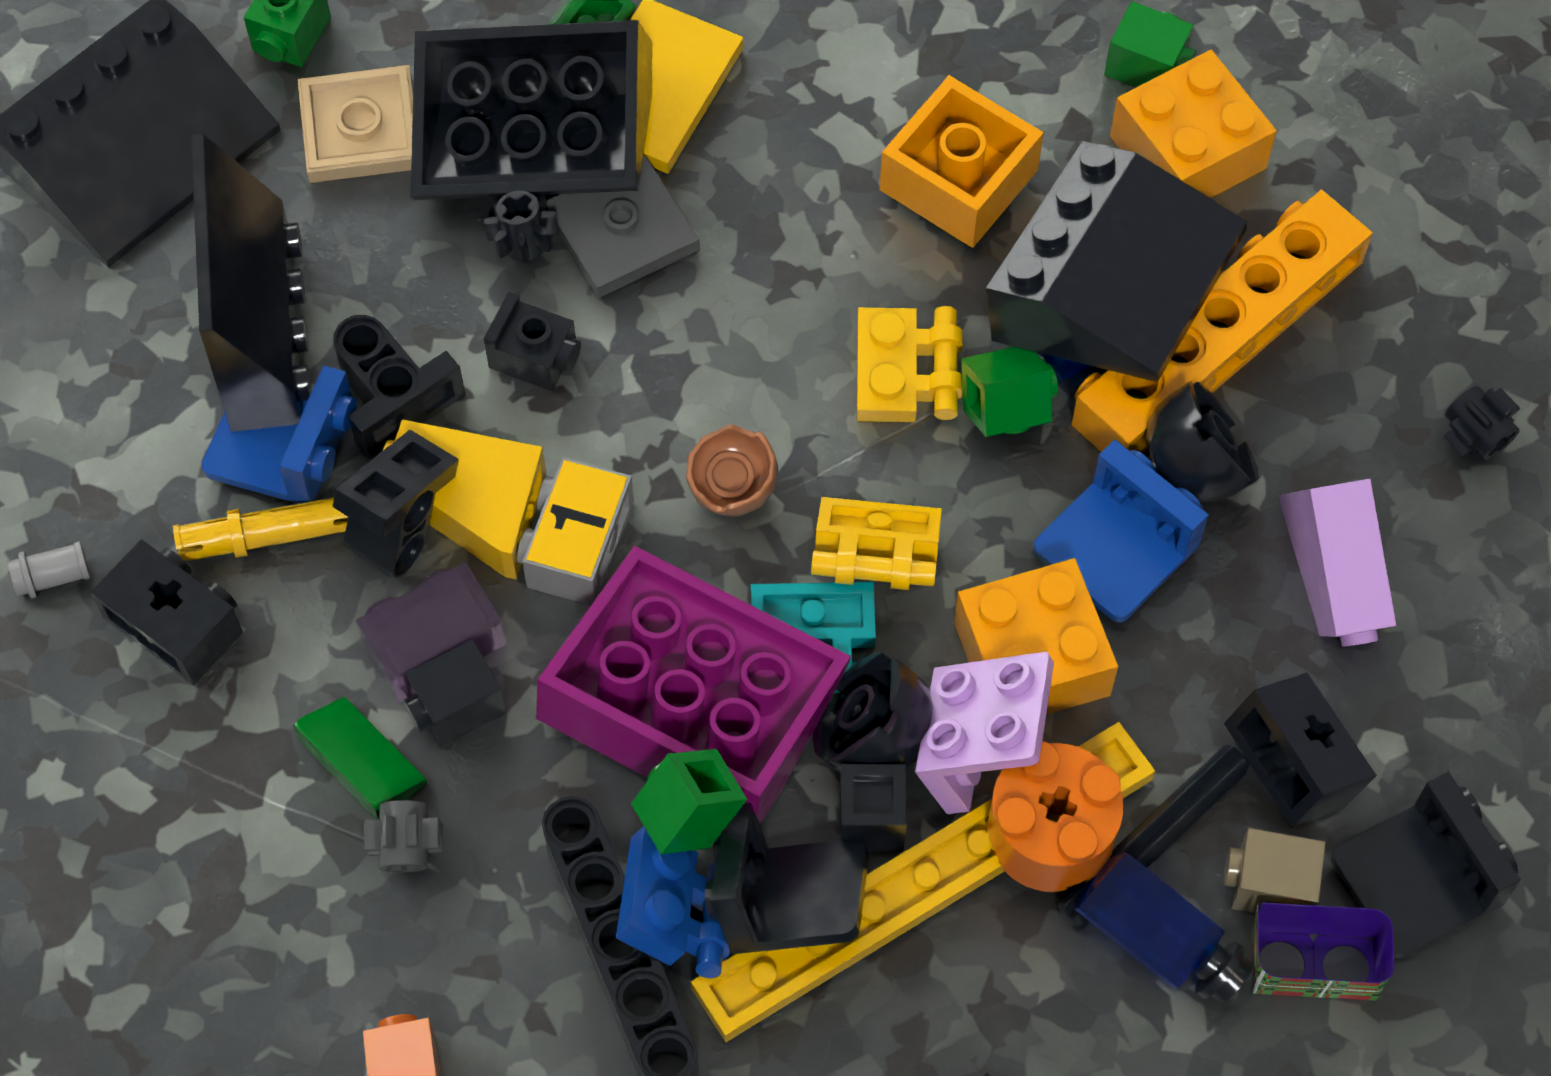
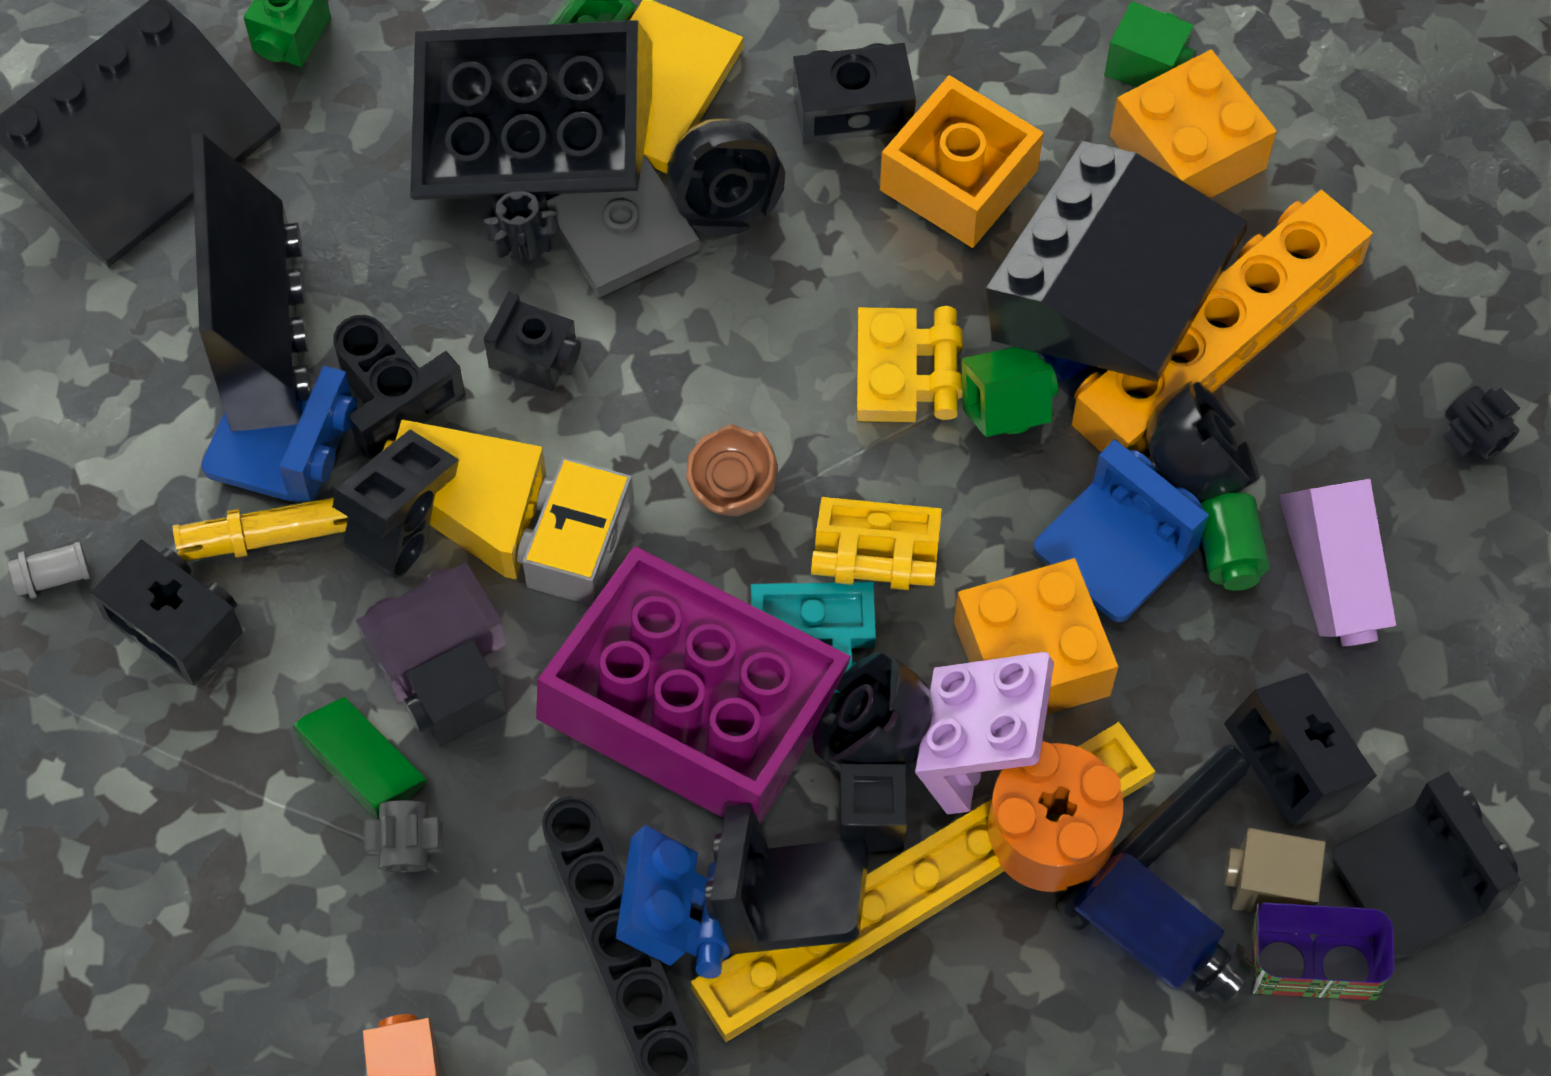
tan tile [298,65,413,183] -> none
green brick [631,749,748,855] -> none
none -> black cylinder [667,117,785,236]
none -> black brick [793,43,916,144]
none -> green brick [1201,493,1270,591]

